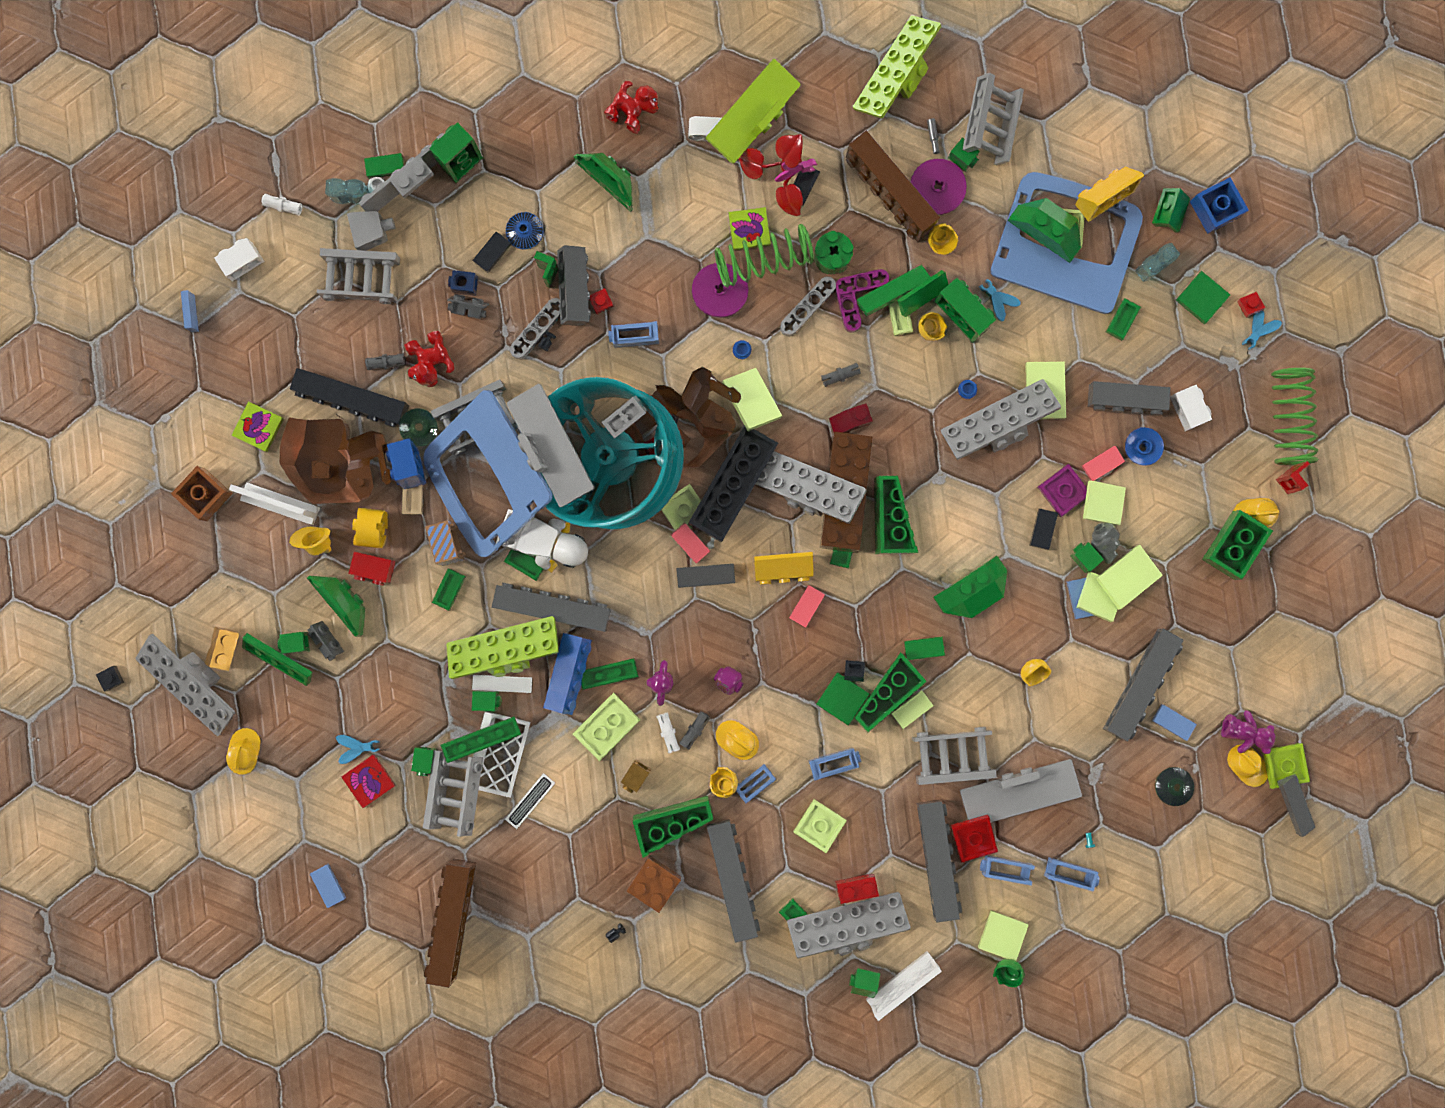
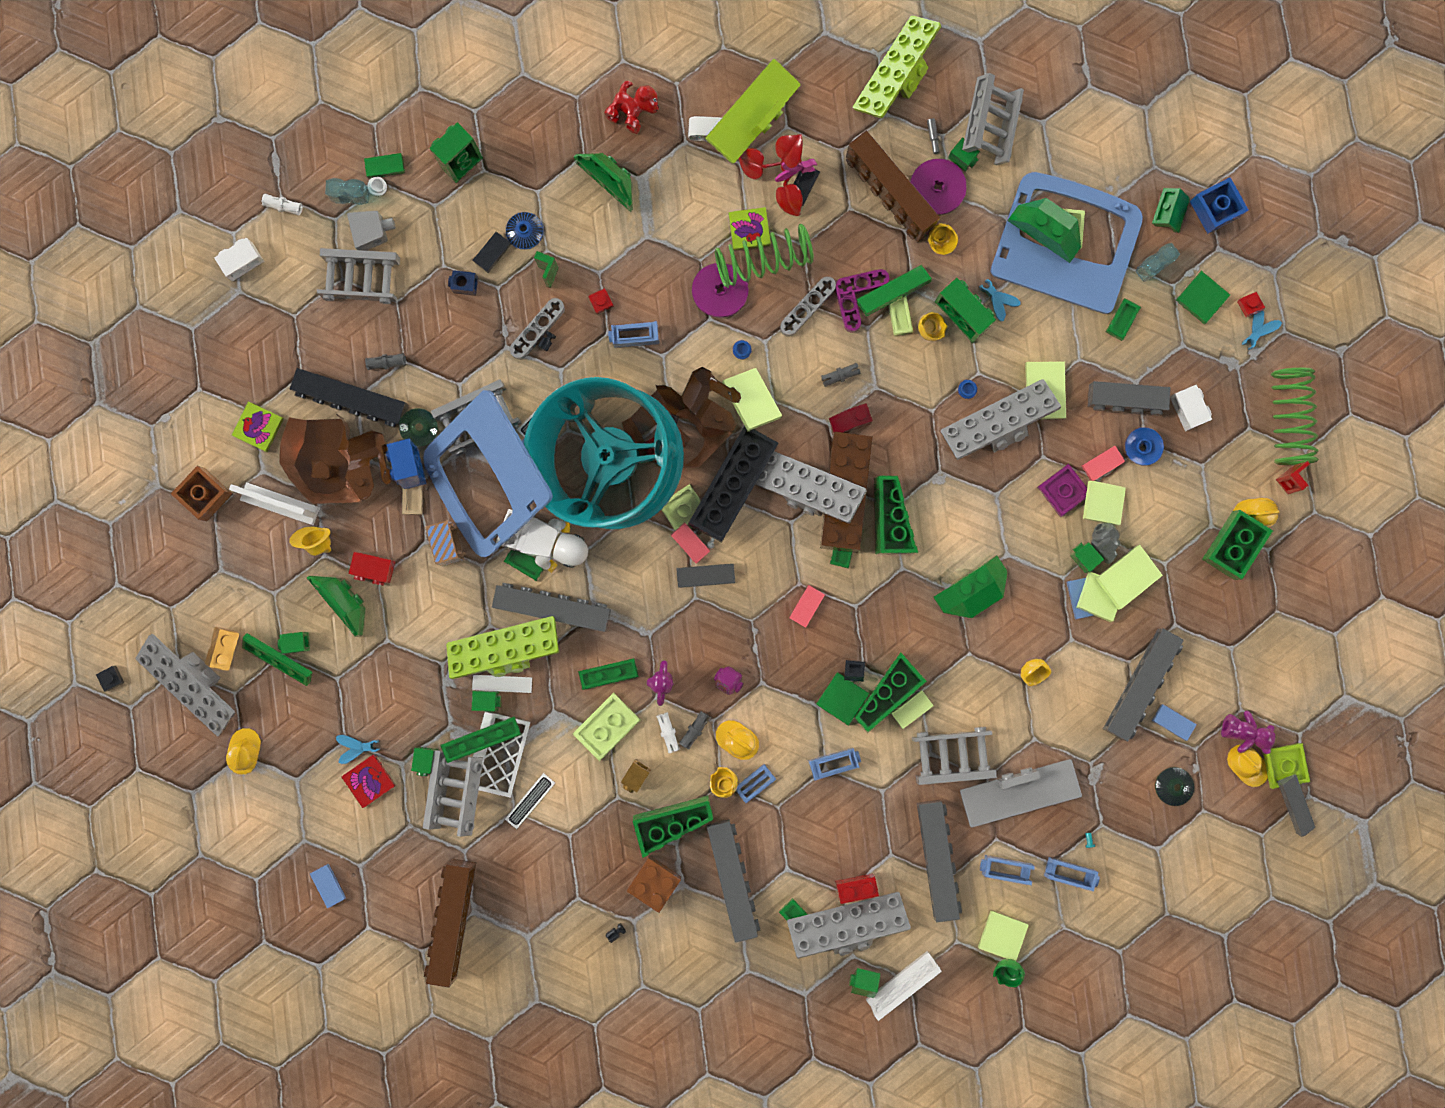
medium blue tile [181,290,199,333] -> none
dark grey hinge [307,621,344,661] -> none
yellow brick [352,508,388,548] -> none
light grey bracket [359,133,445,212] -> none
red animal [404,331,455,387] -> none
green tile [432,568,466,611] -> none
dark grey hinge [447,294,489,319] -> none
light grey bracket [507,384,594,507] -> none
blue brick [543,633,592,715] -> none
dark grey brick [557,245,591,326] -> none
light grey hinge [602,396,646,438] -> none
yellow slope [754,552,814,585] -> none
yellowish green tile [793,799,847,853] -> none
green brick [814,231,853,275] -> none
green tile [897,270,949,317] -> none
green tile [904,636,945,660] -> none
red tile [950,814,998,863] -> none
black tile [1029,508,1058,550] -> none
yellow slope [1075,167,1144,222] -> none

